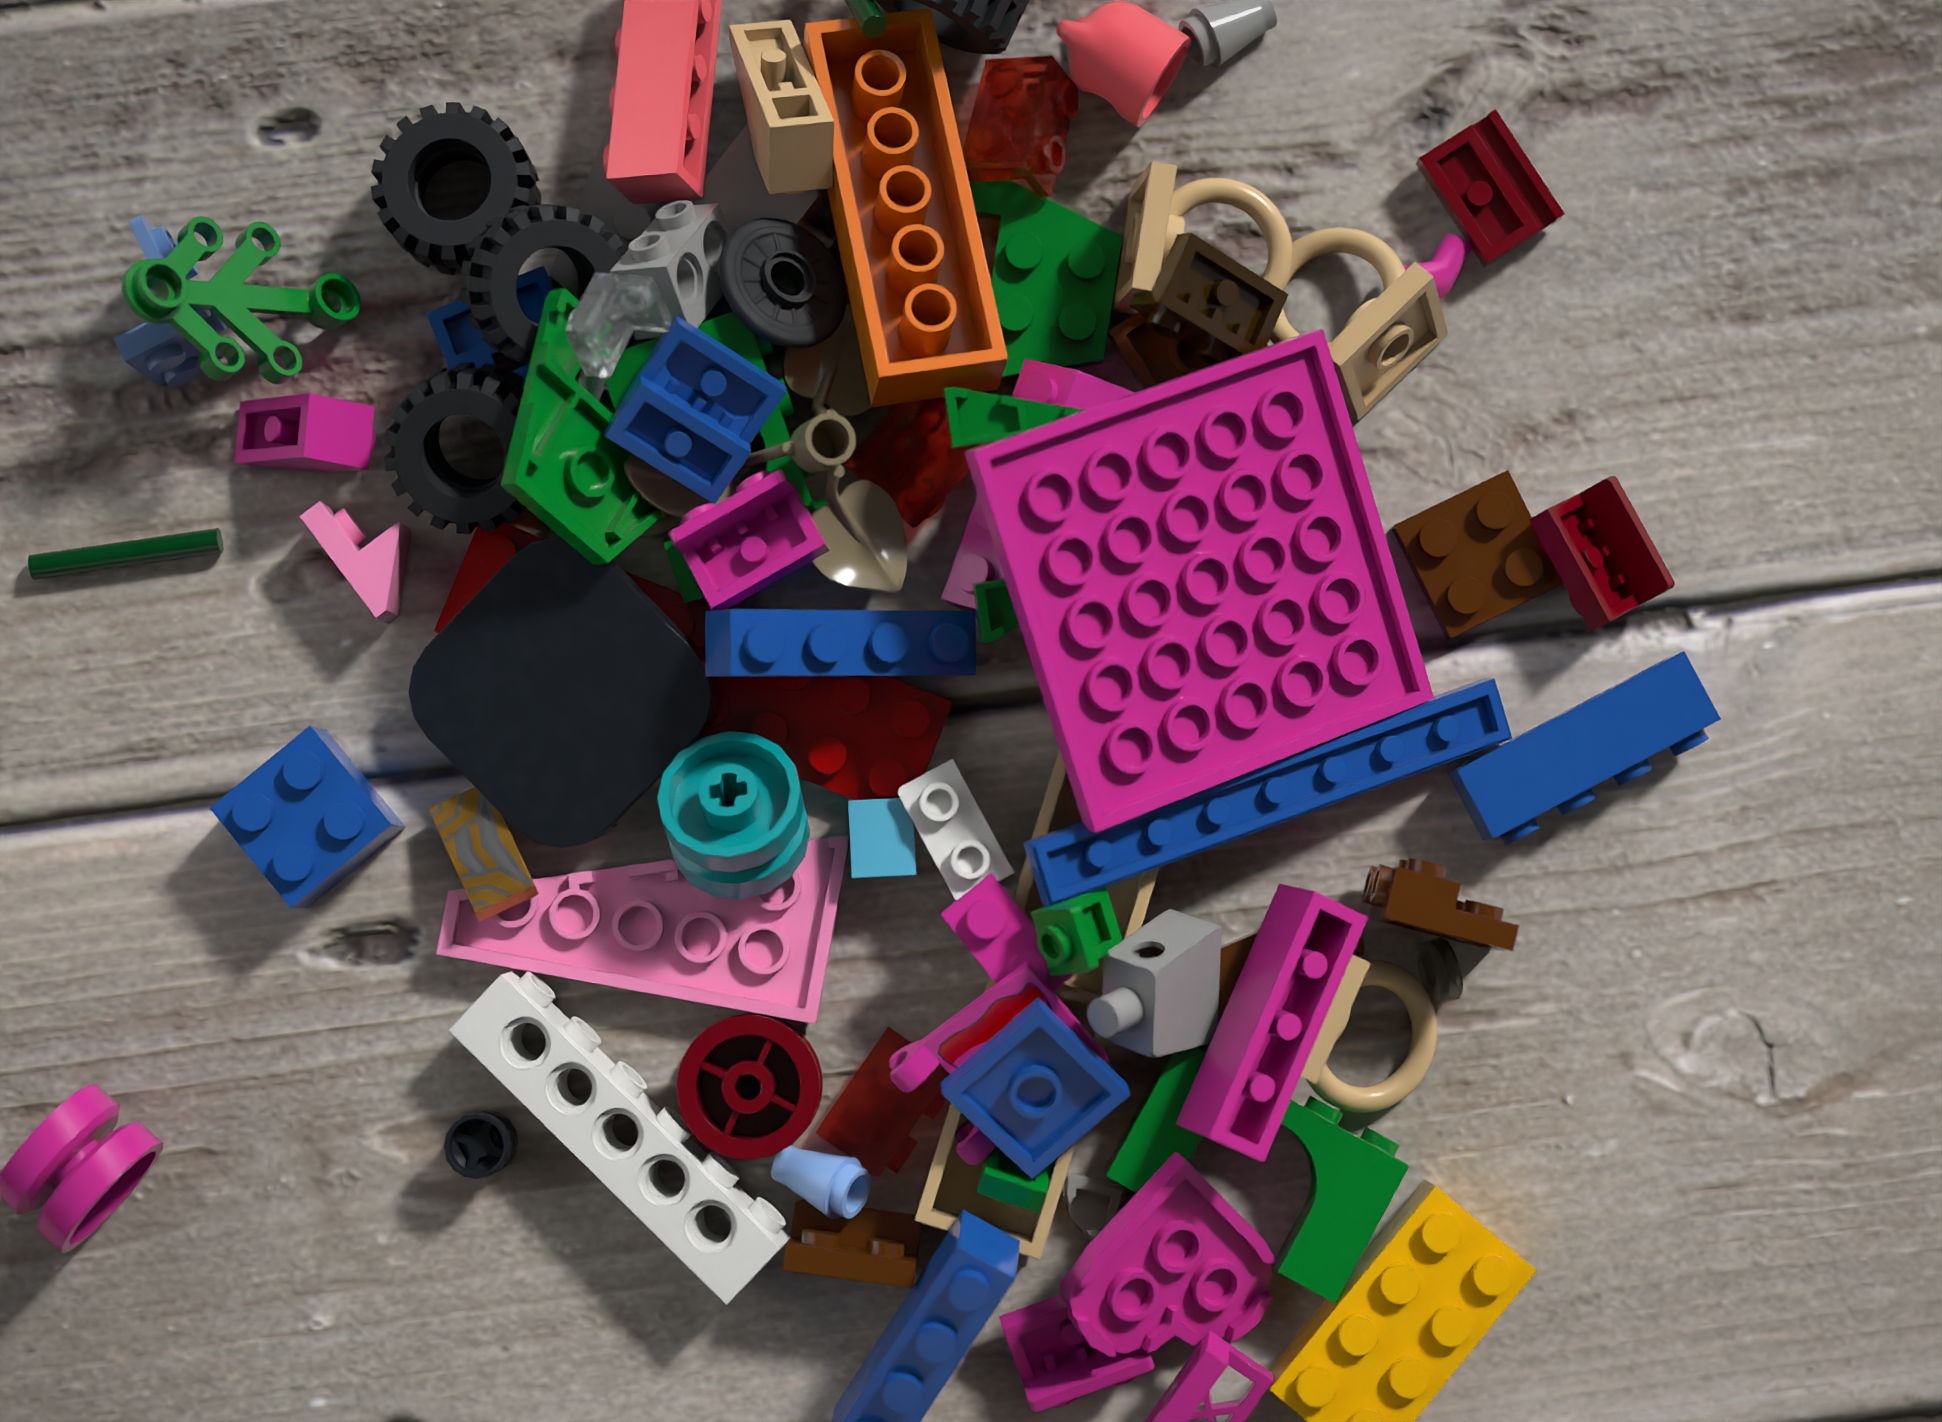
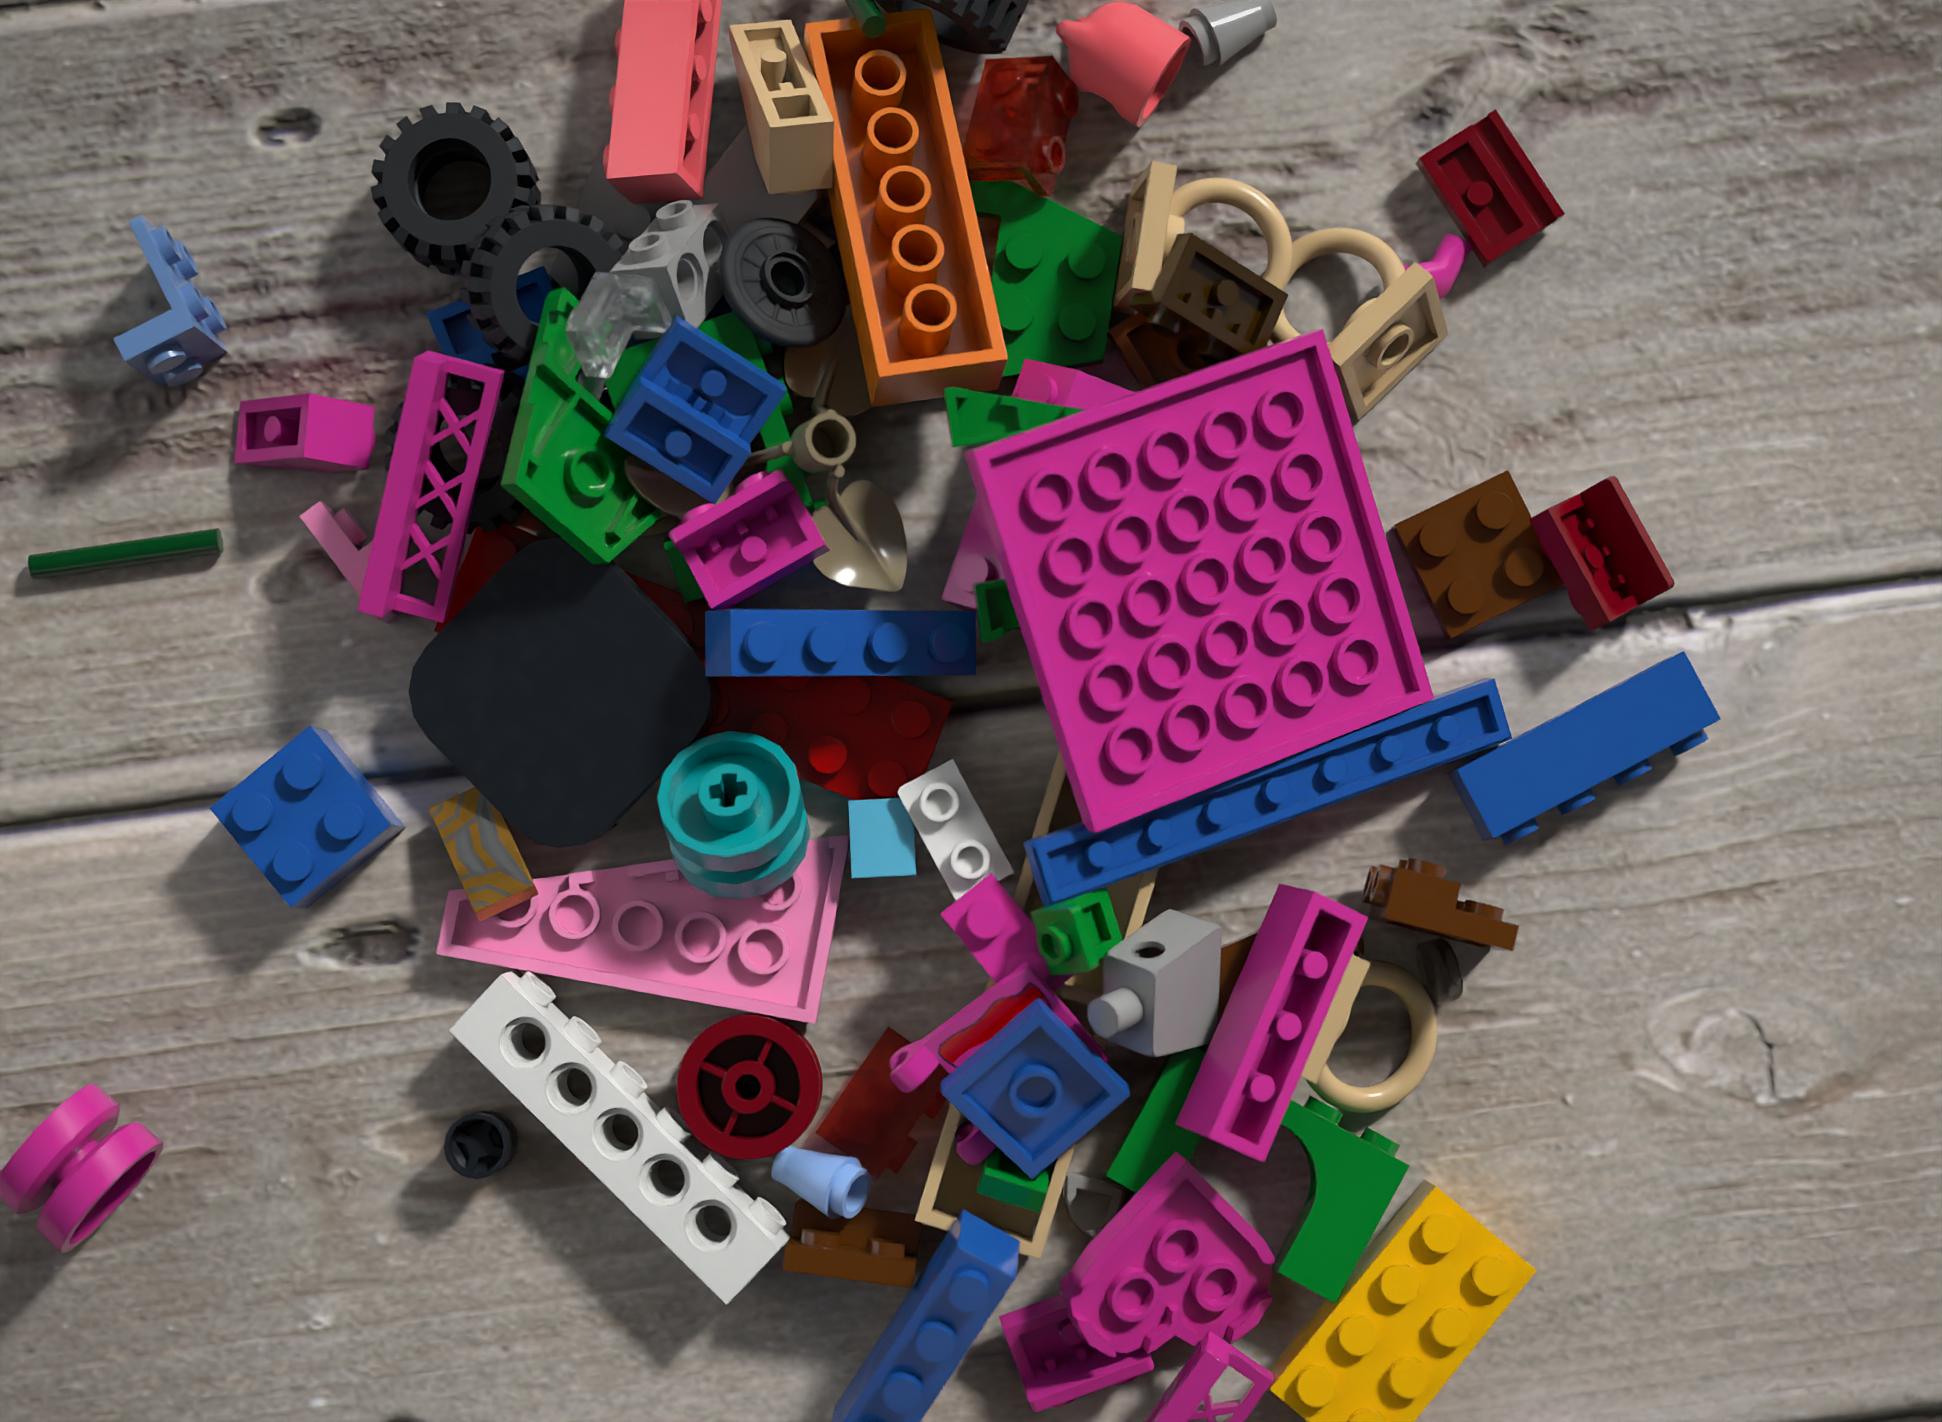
green plant [121,216,361,384] -> none
clear red bracket [843,397,995,528] -> none
none -> dark pink fence [357,350,505,623]

